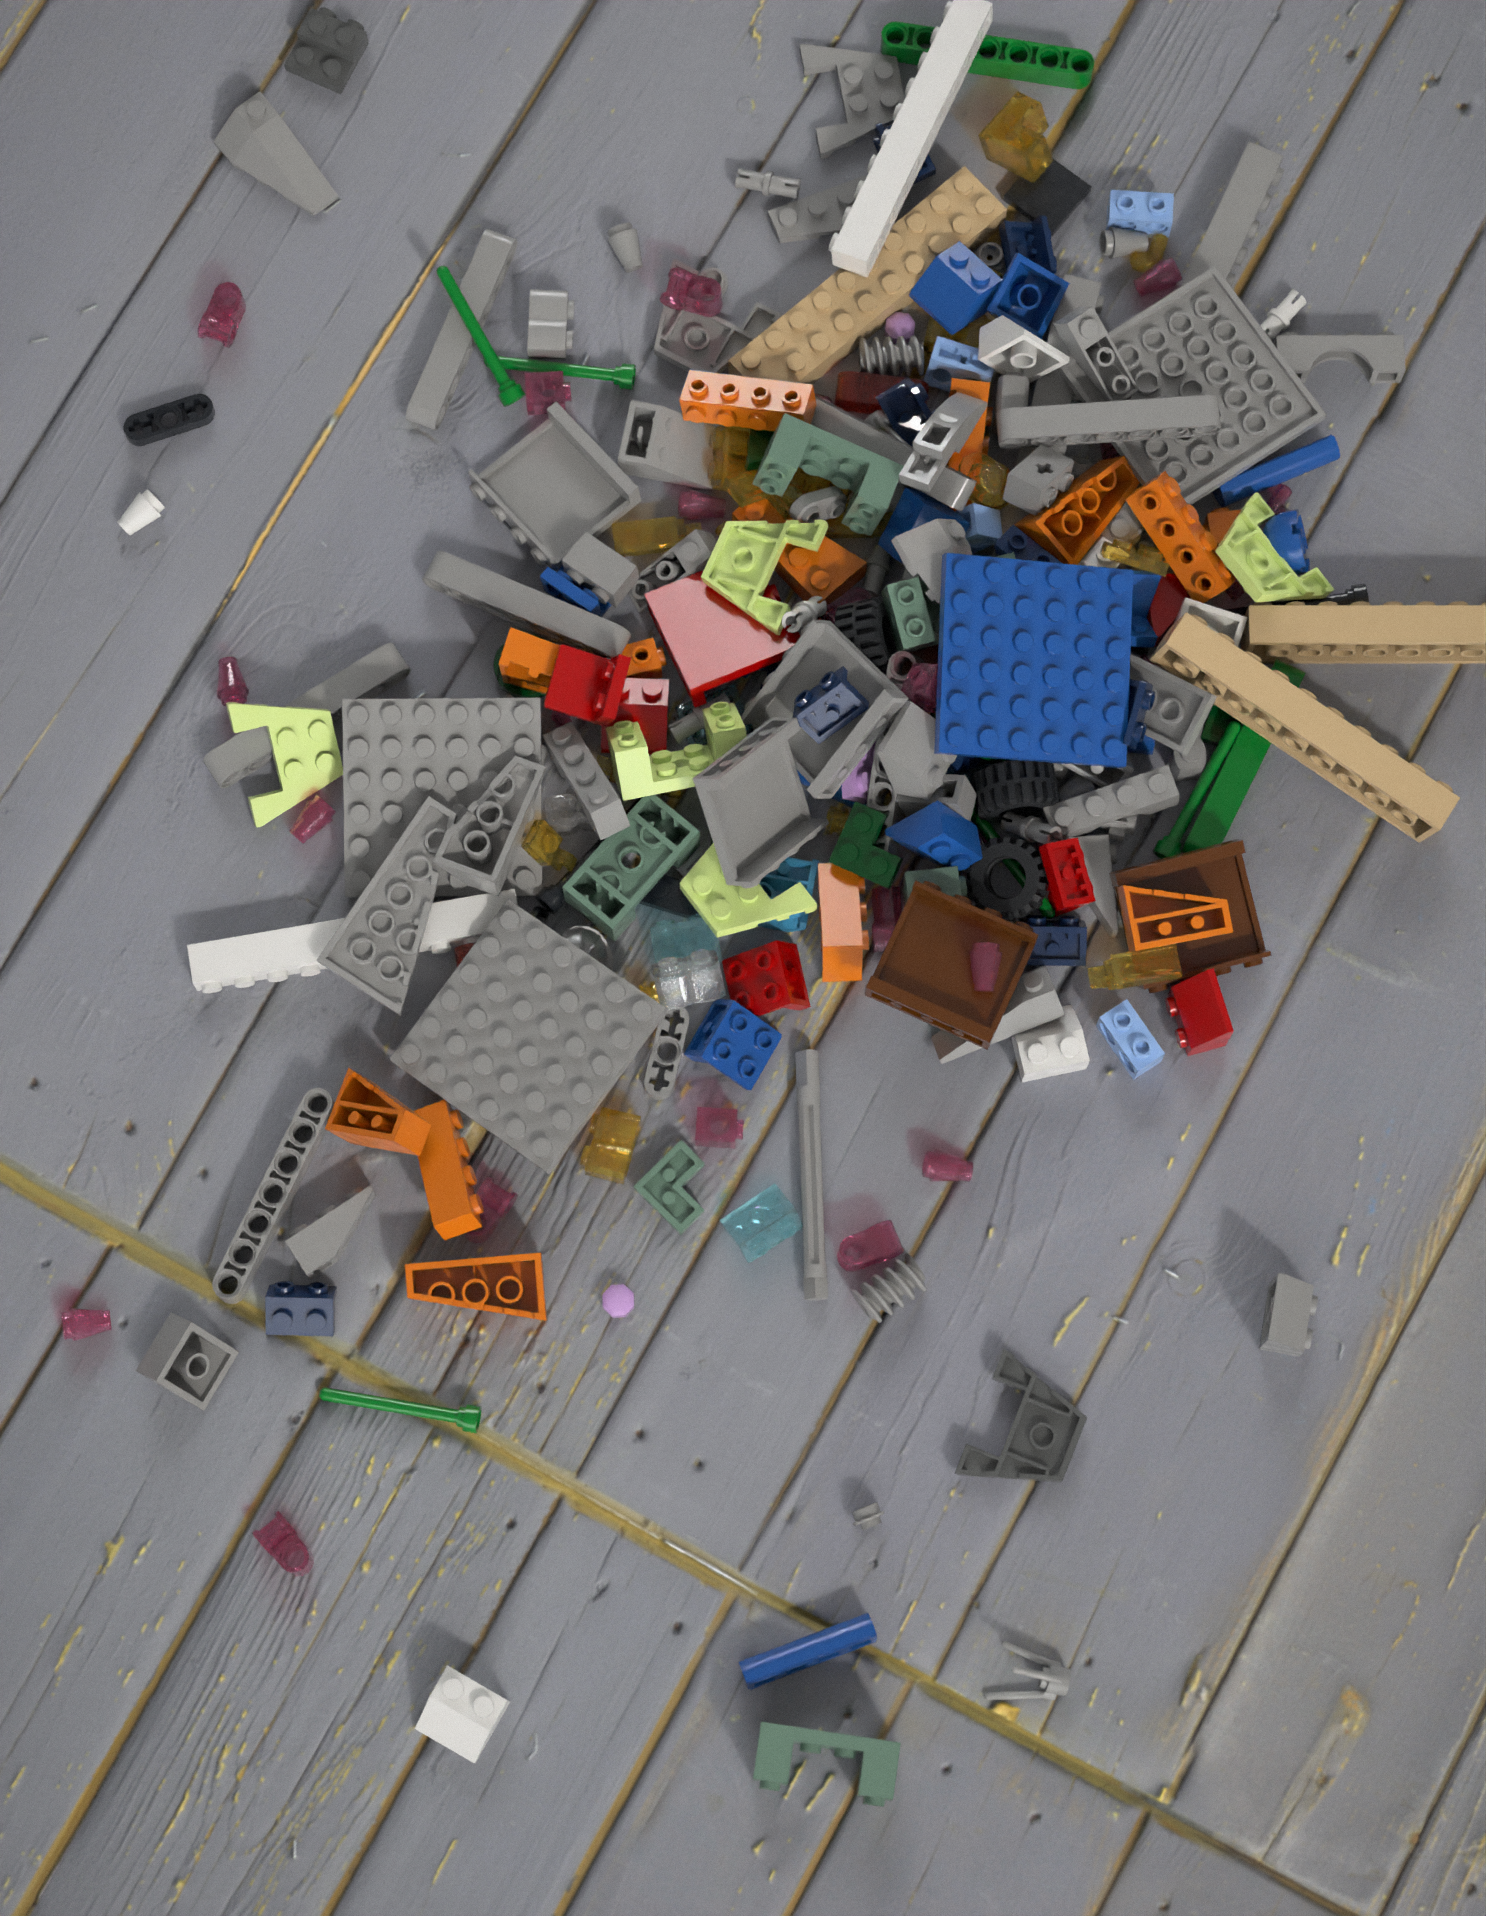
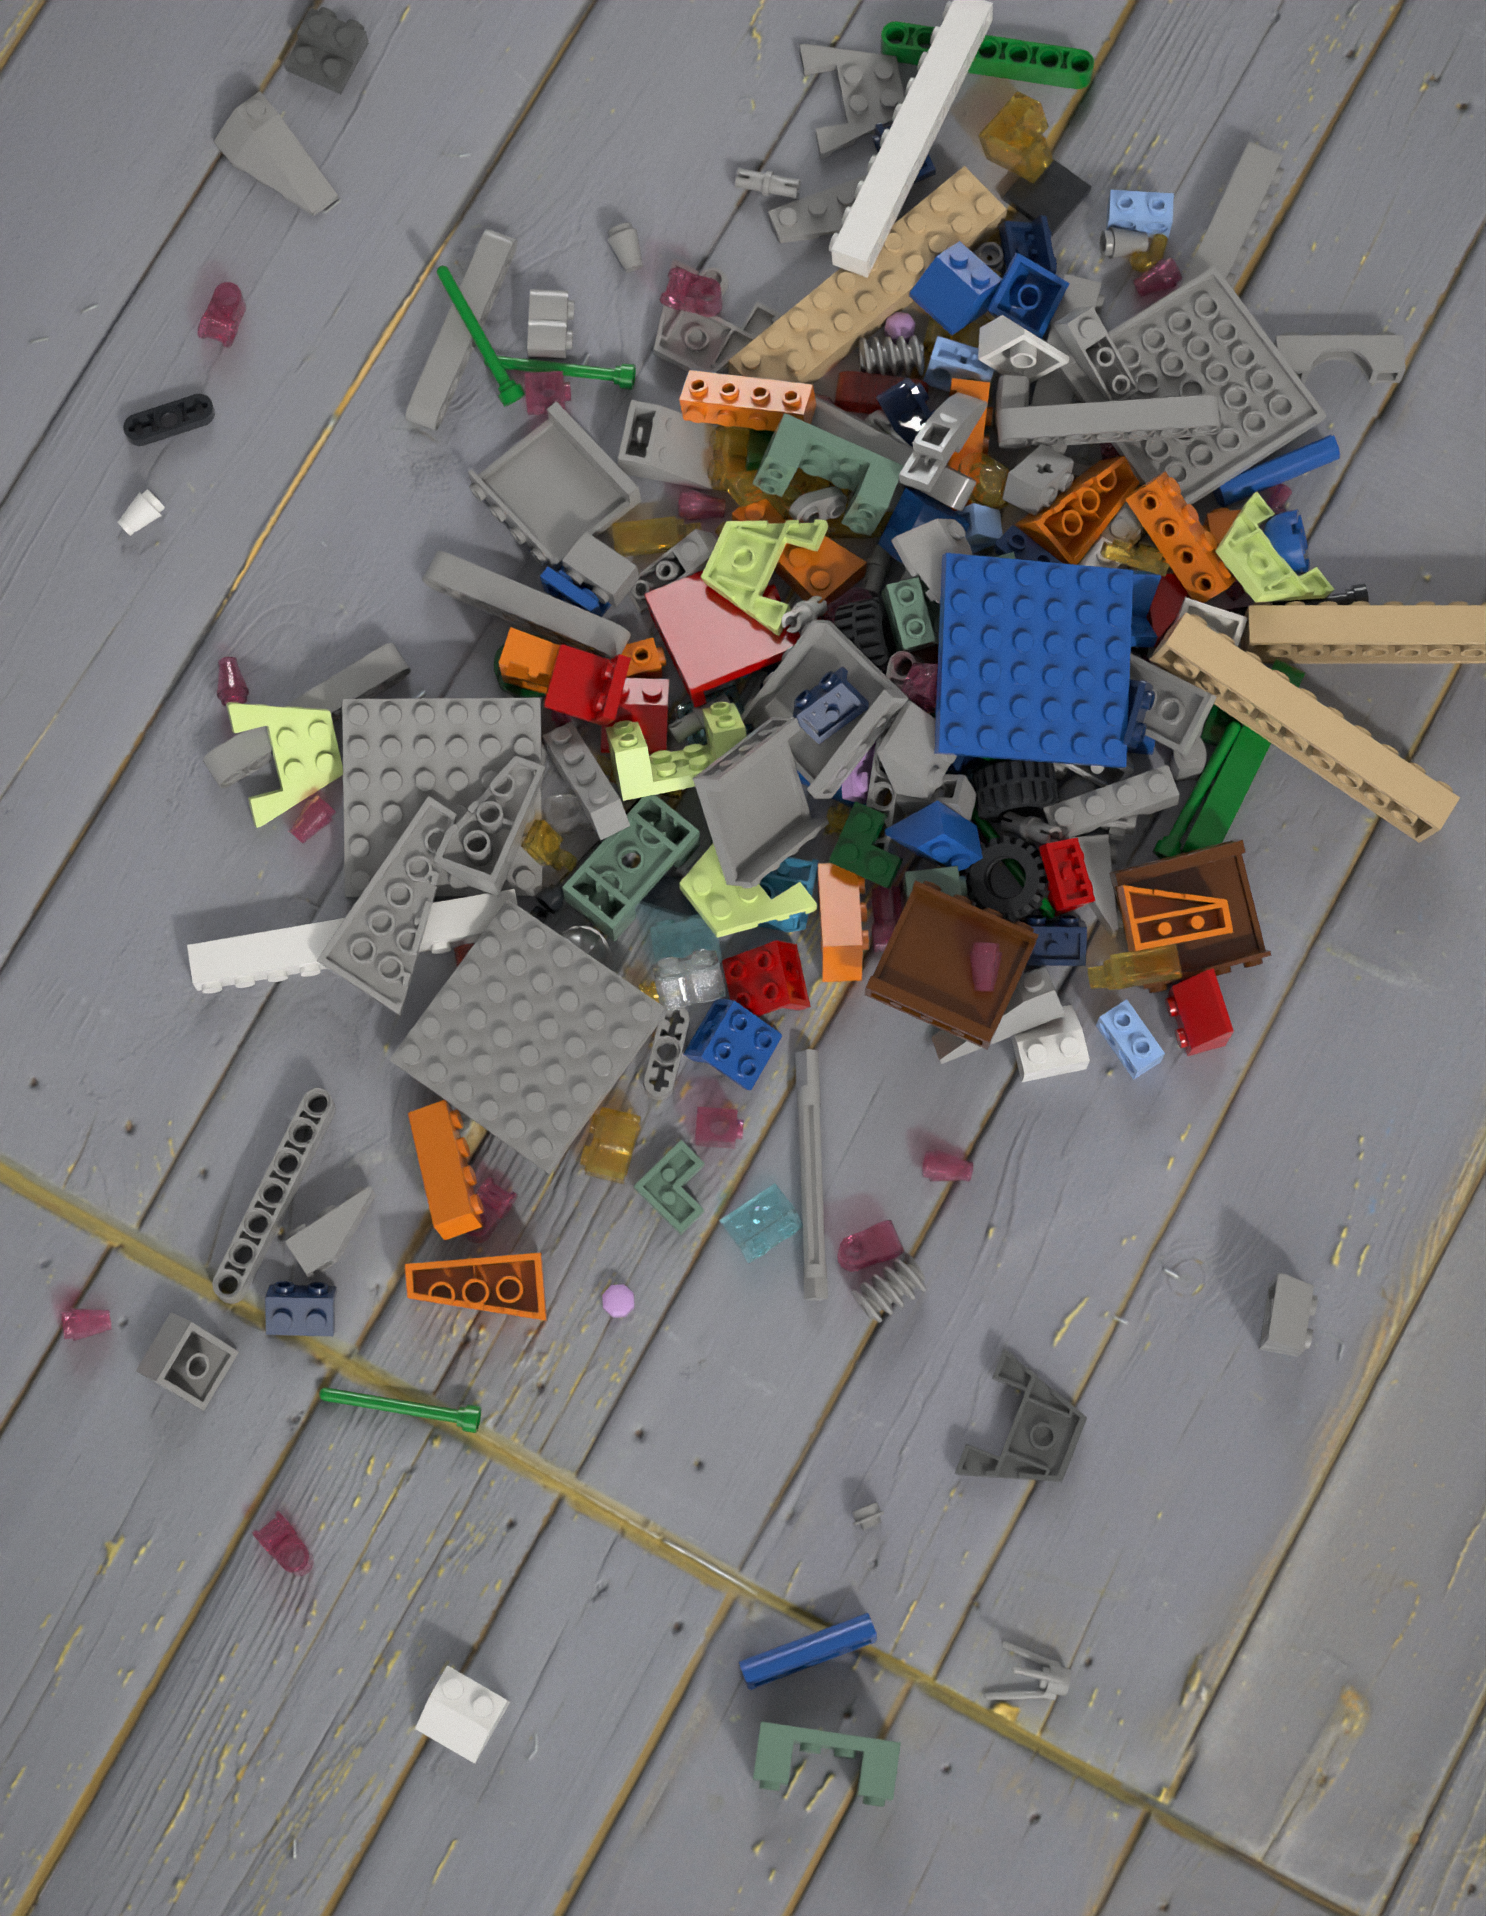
orange wedge [325,1067,431,1156] -> none
white pin [1260,290,1306,341] -> none

